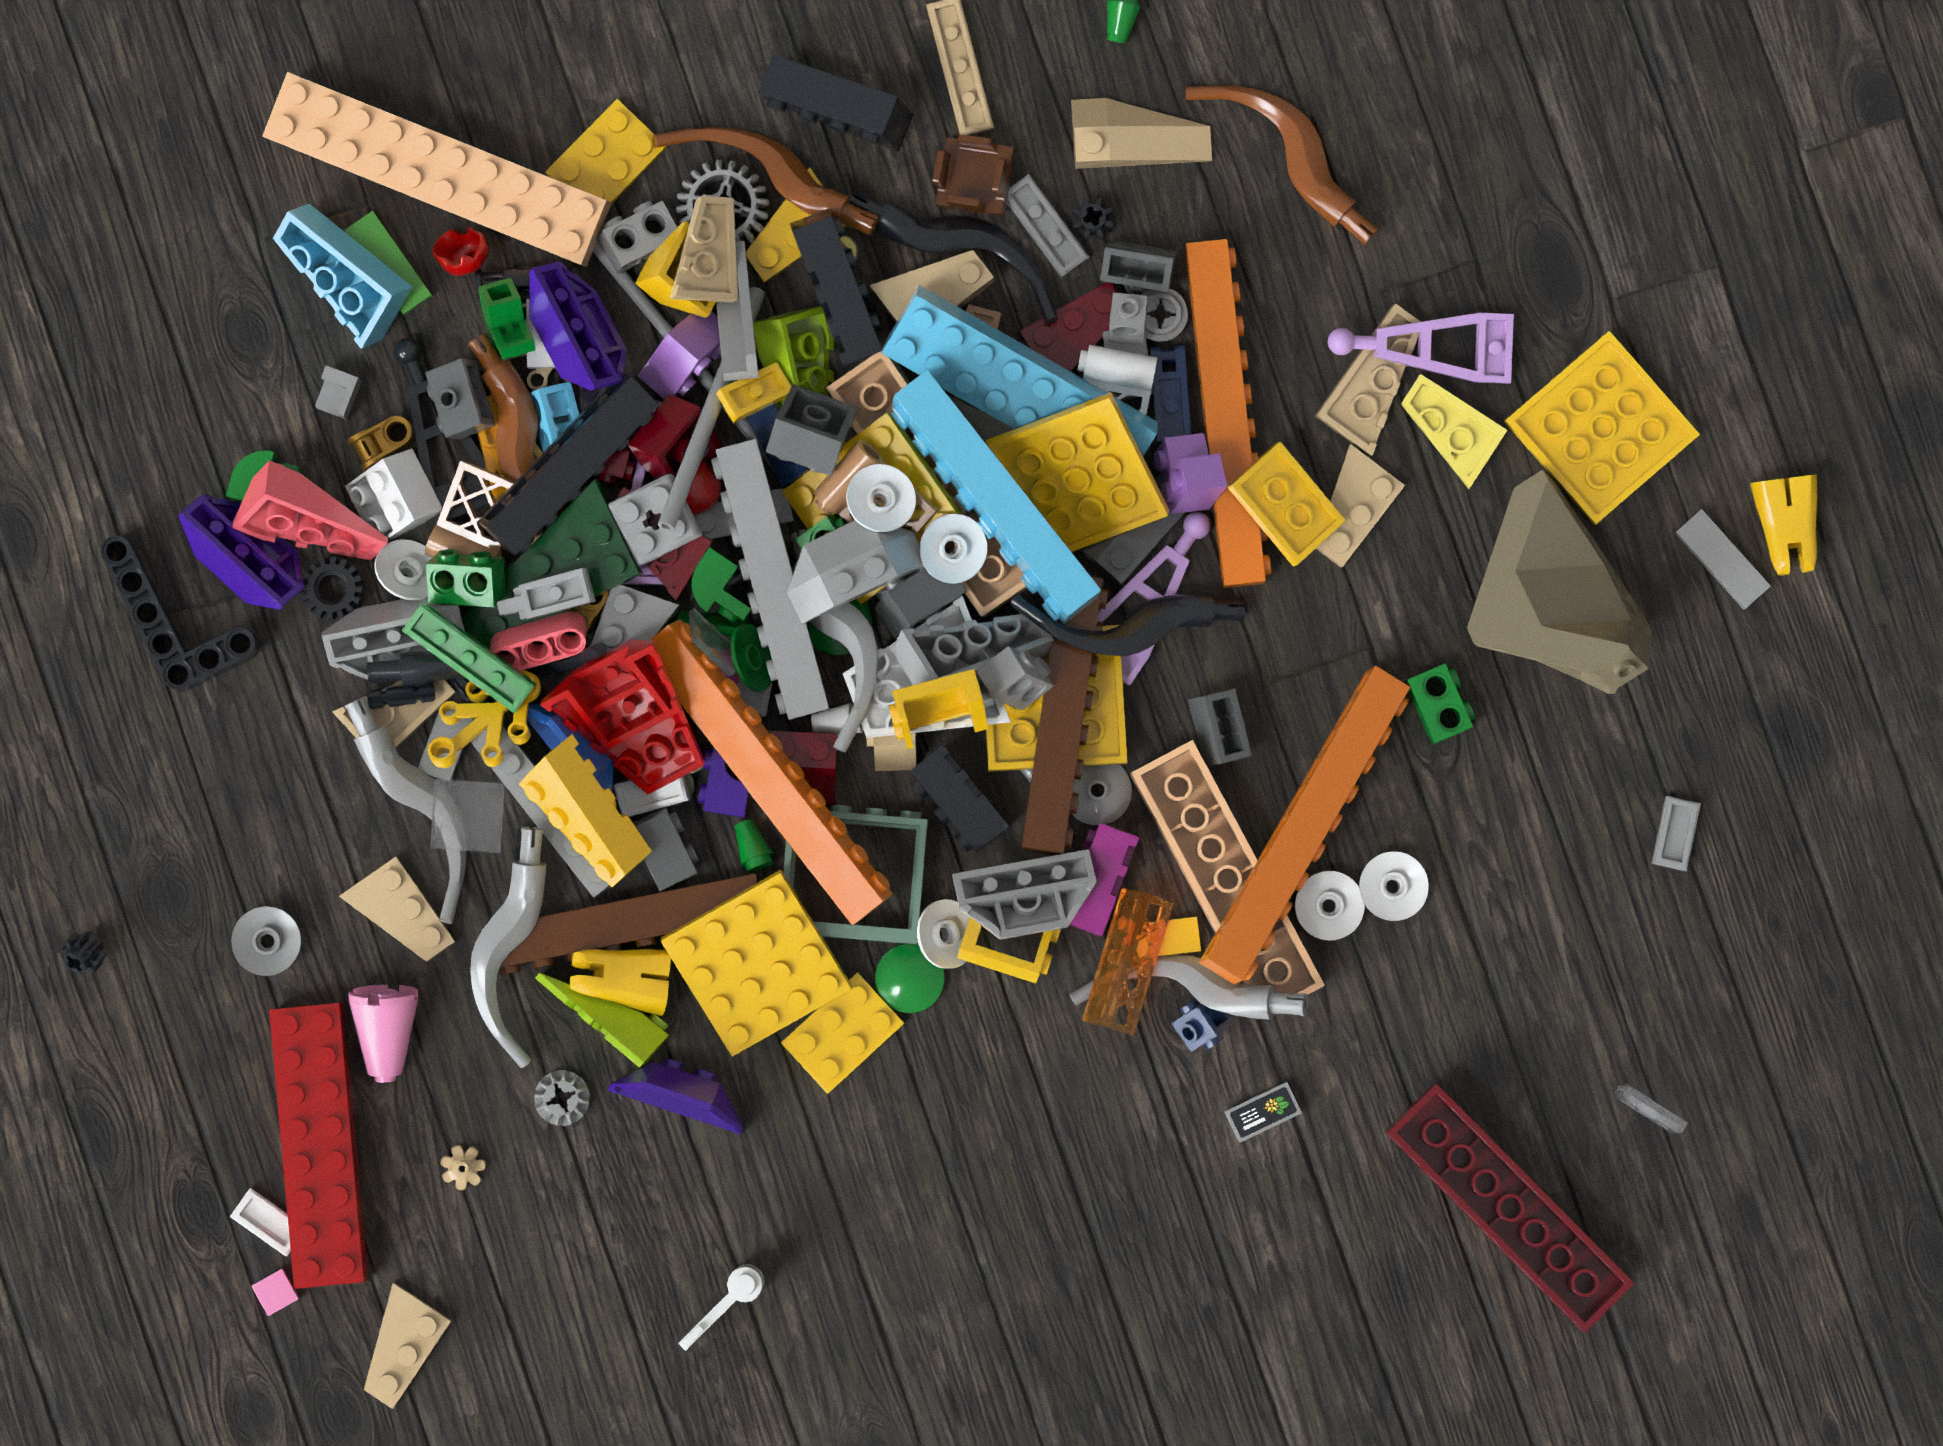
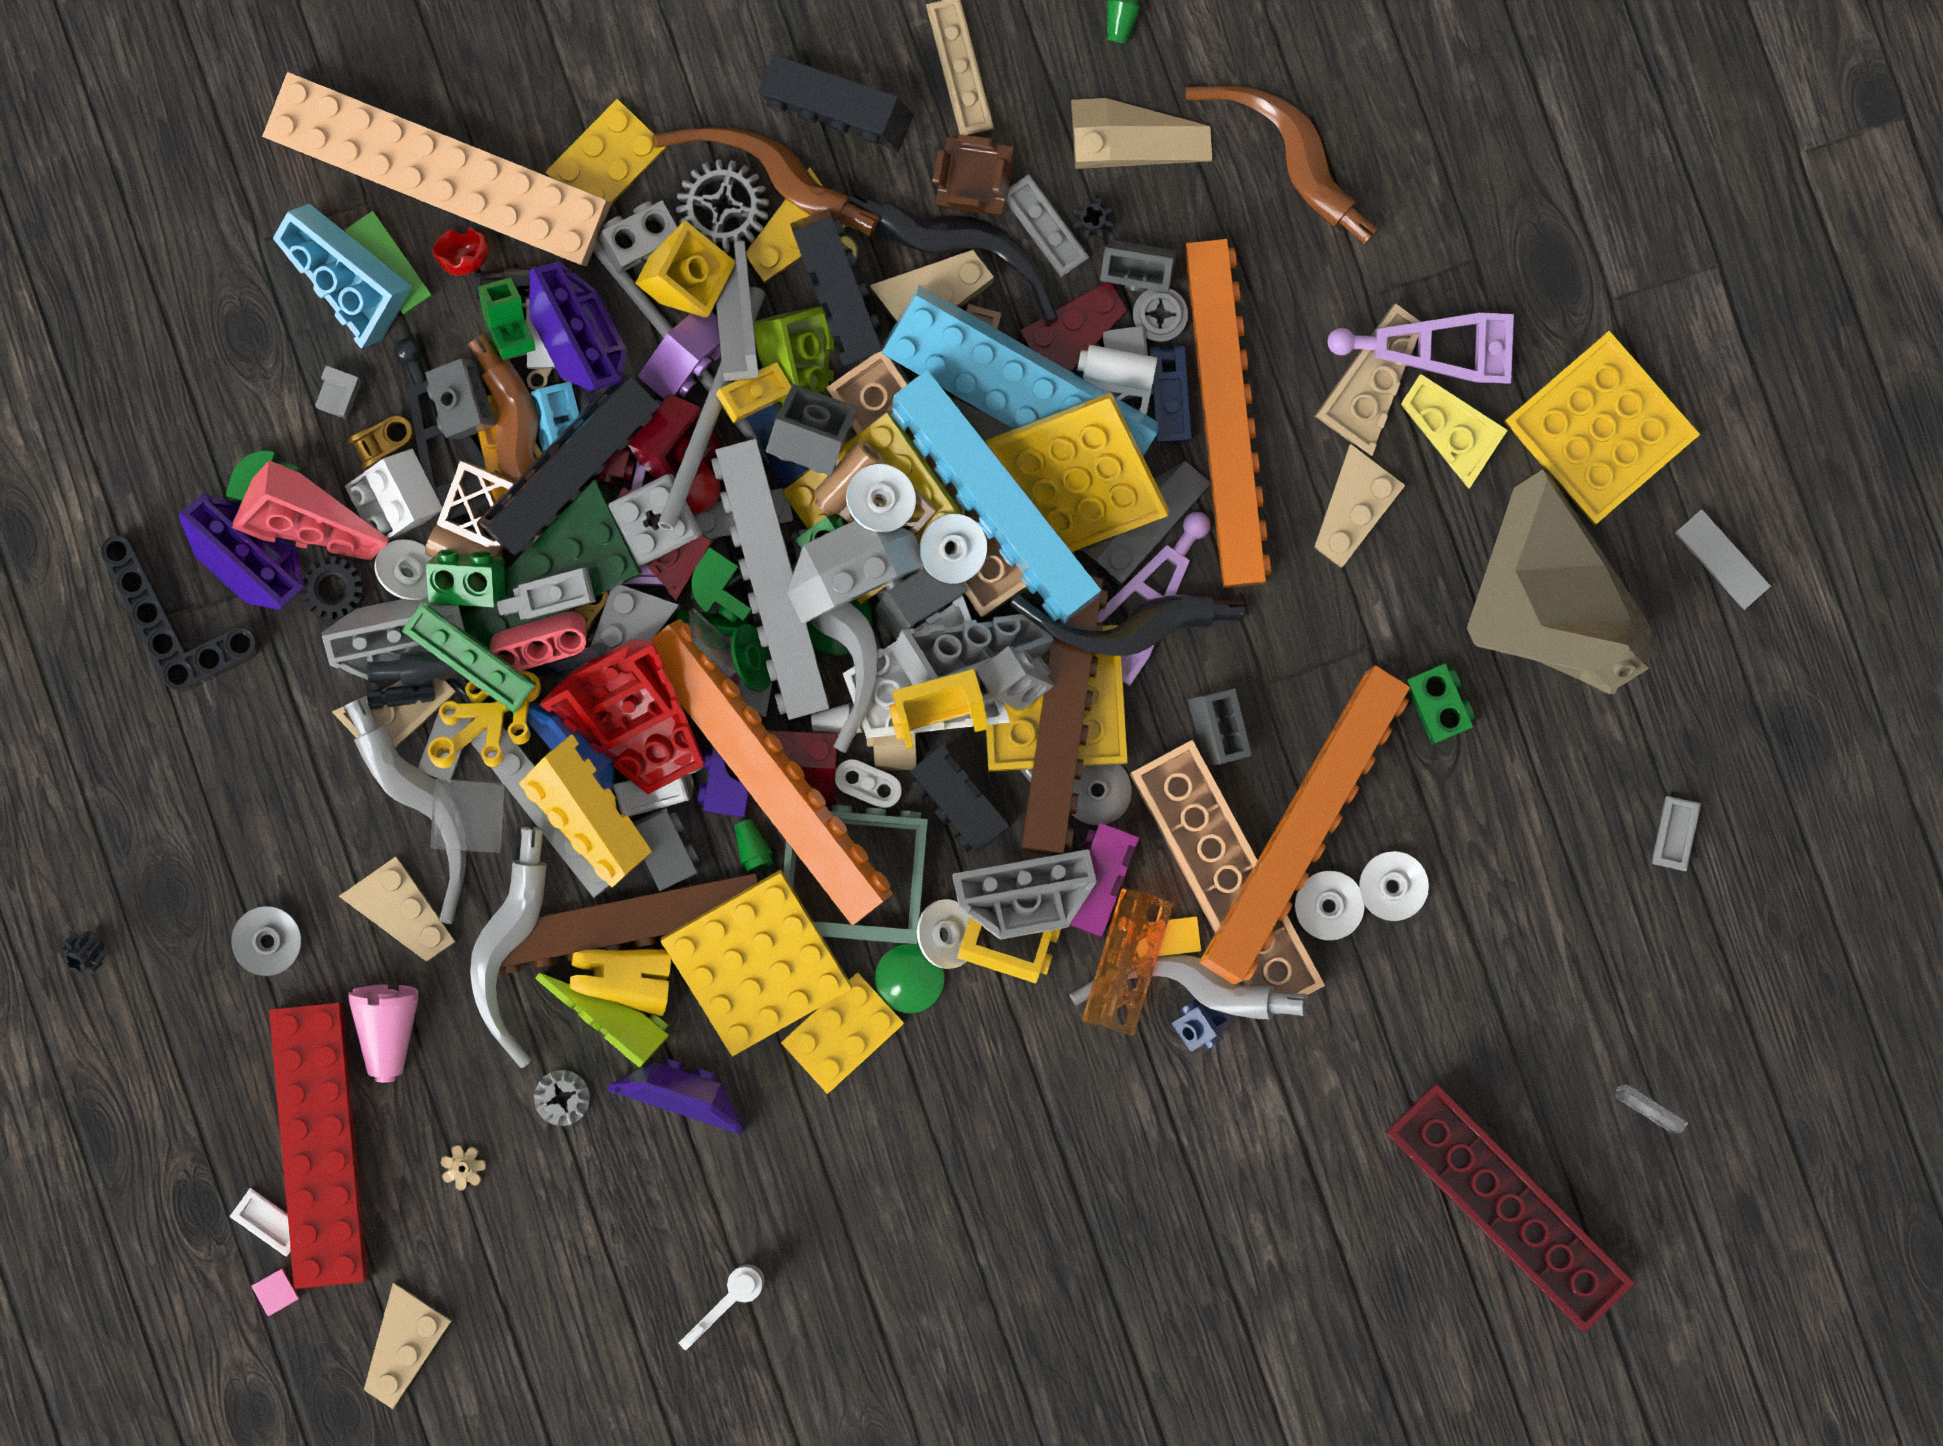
tan wing [670,196,738,303] -> none
light grey brick [1109,293,1148,344] -> none
medium lavender brick [1154,433,1227,514] -> none
tile [1224,1082,1302,1143] -> none
yellow plate [1227,441,1346,566] -> none
yellow piece [1750,474,1817,575] -> none
none -> white plate [835,760,901,808]

